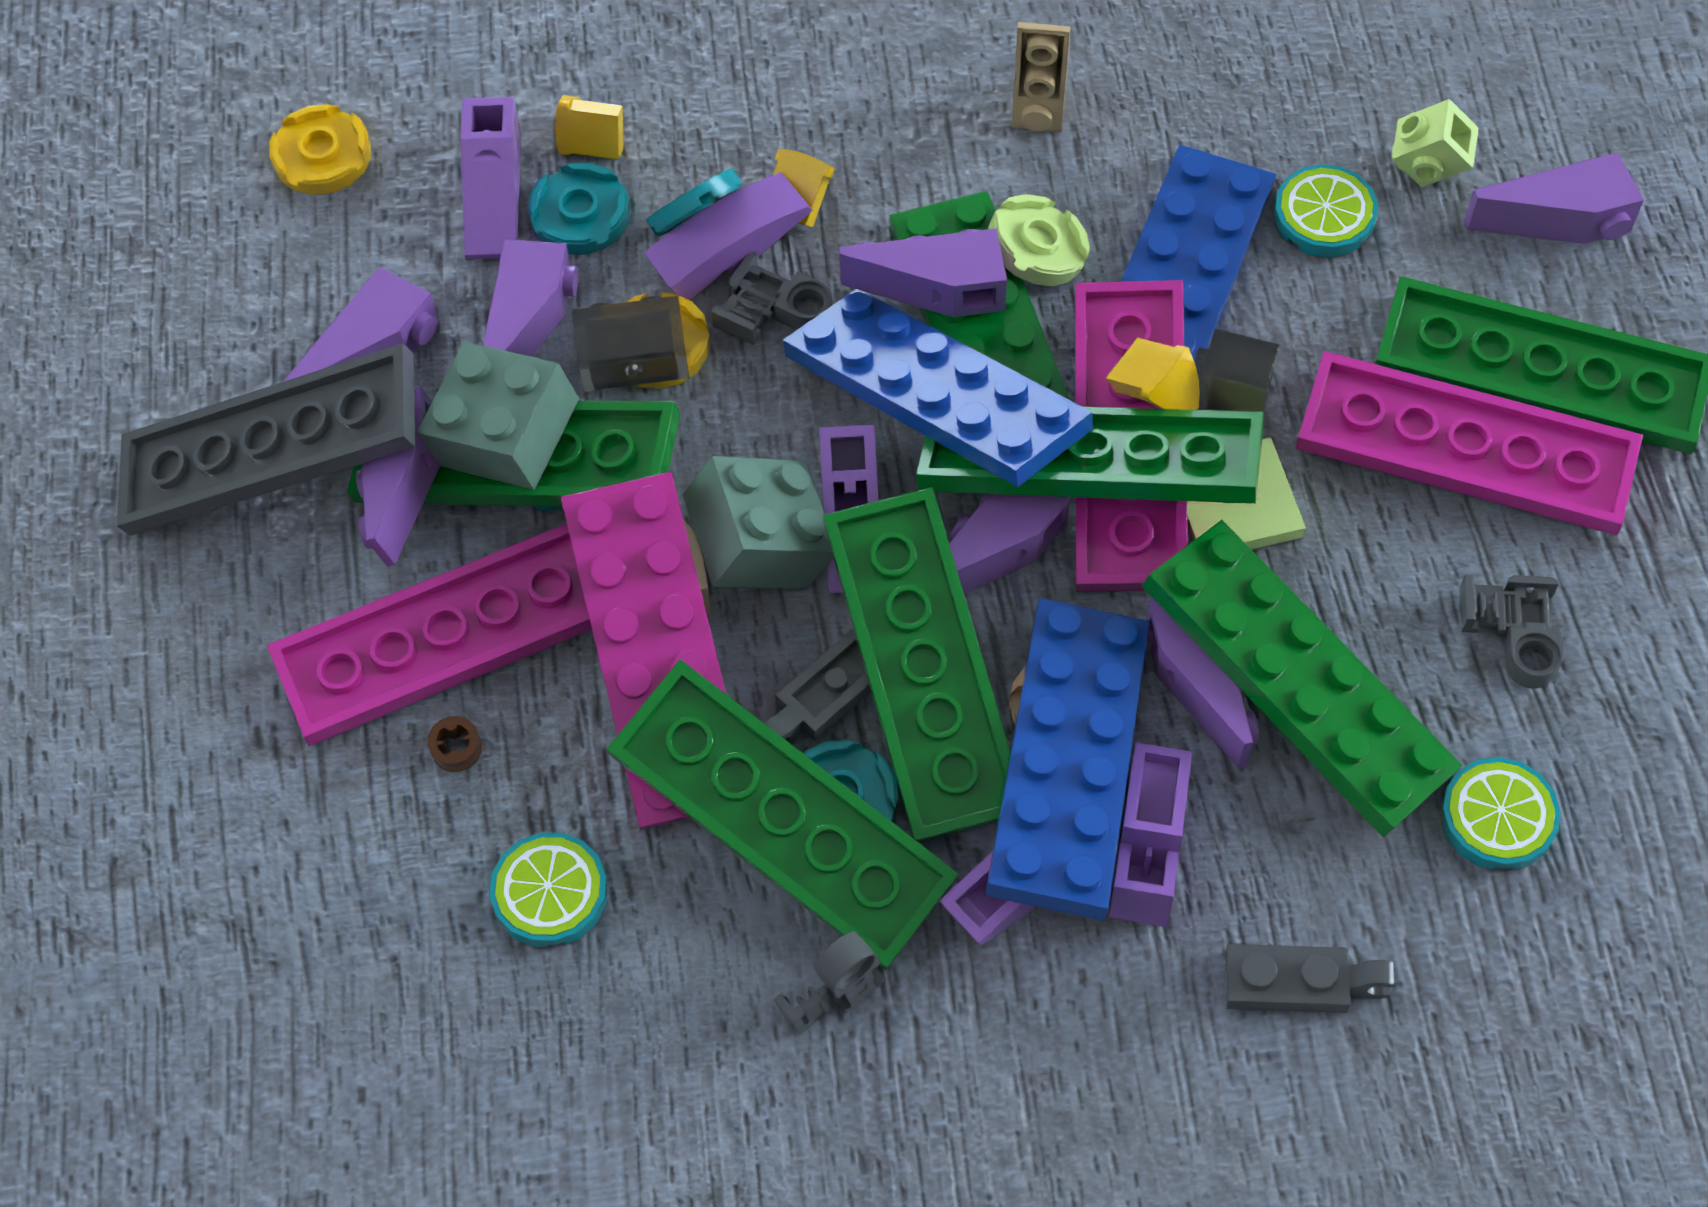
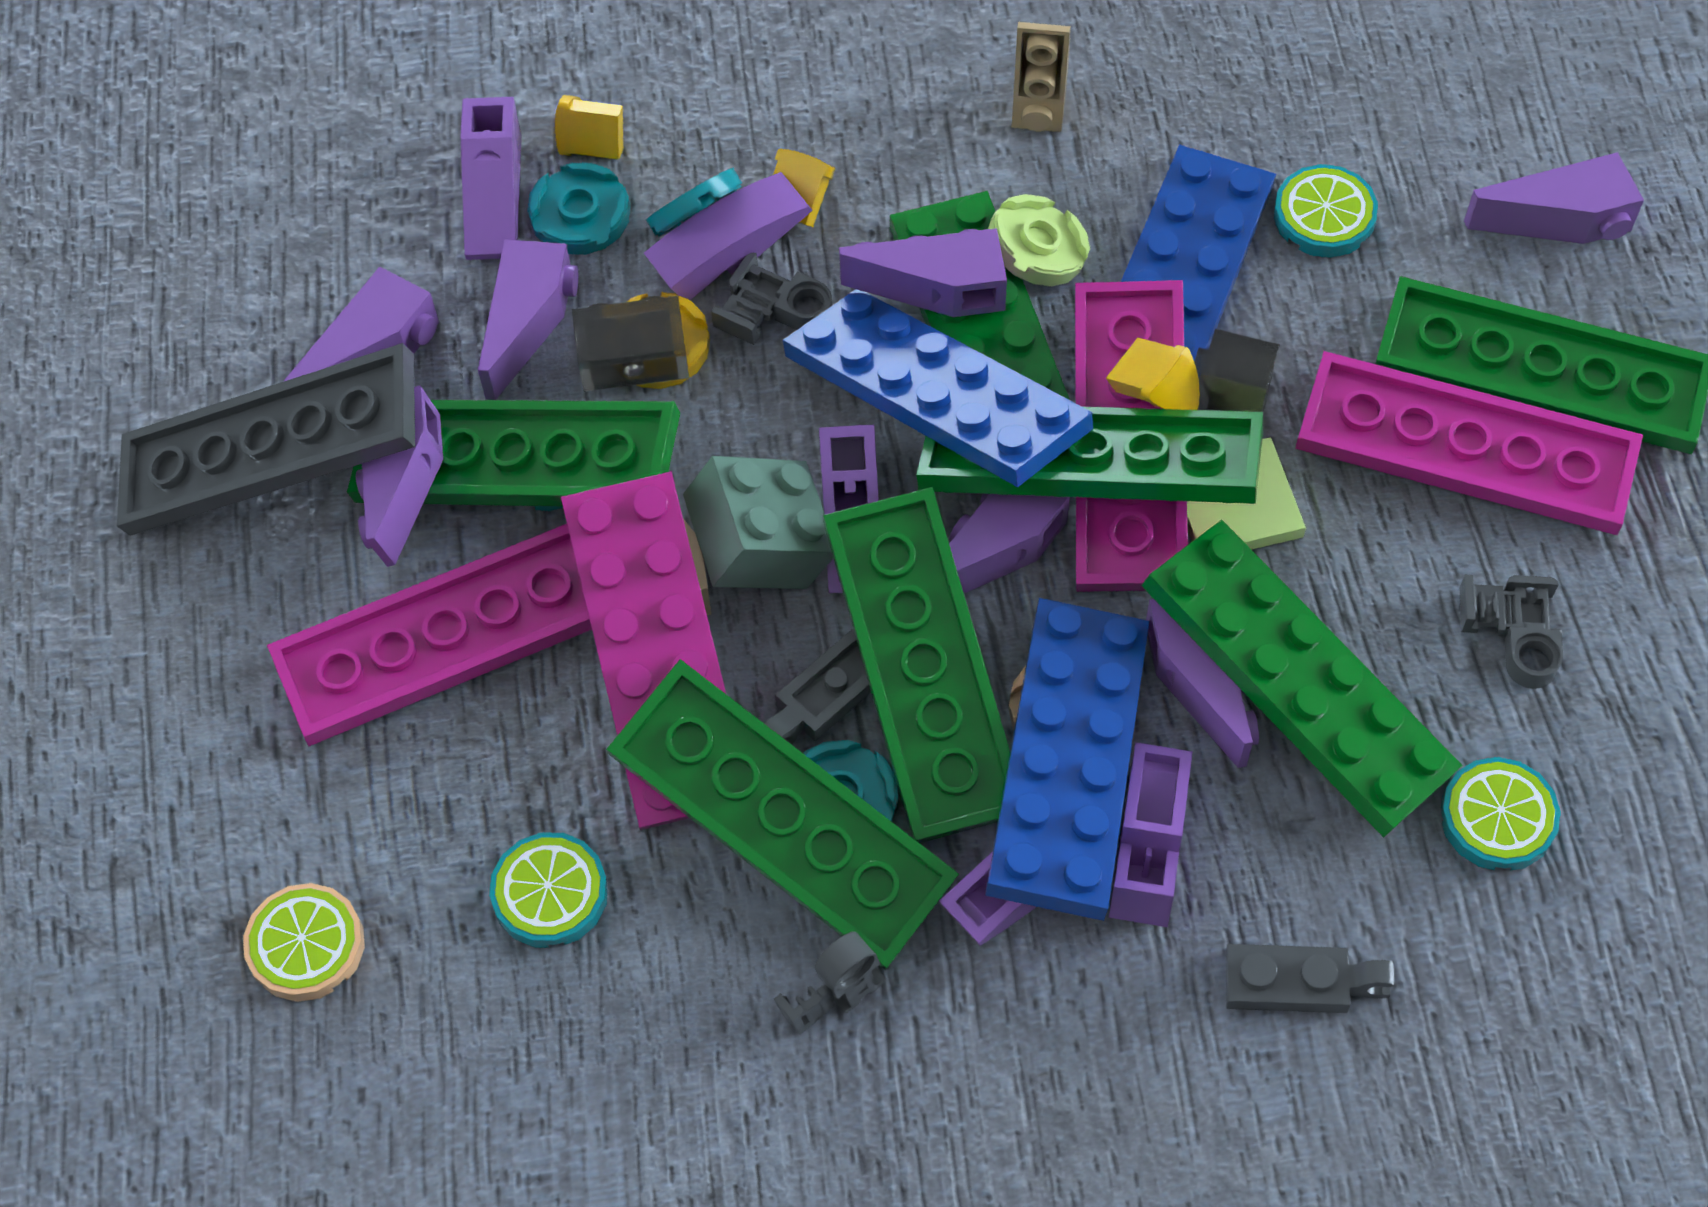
yellow tile [269,104,371,195] -> none
sand green brick [416,341,579,490] -> none
reddish brown bush [428,716,482,772] -> none
yellowish green brick [1392,99,1479,188] -> none
none -> tile [243,883,365,1002]

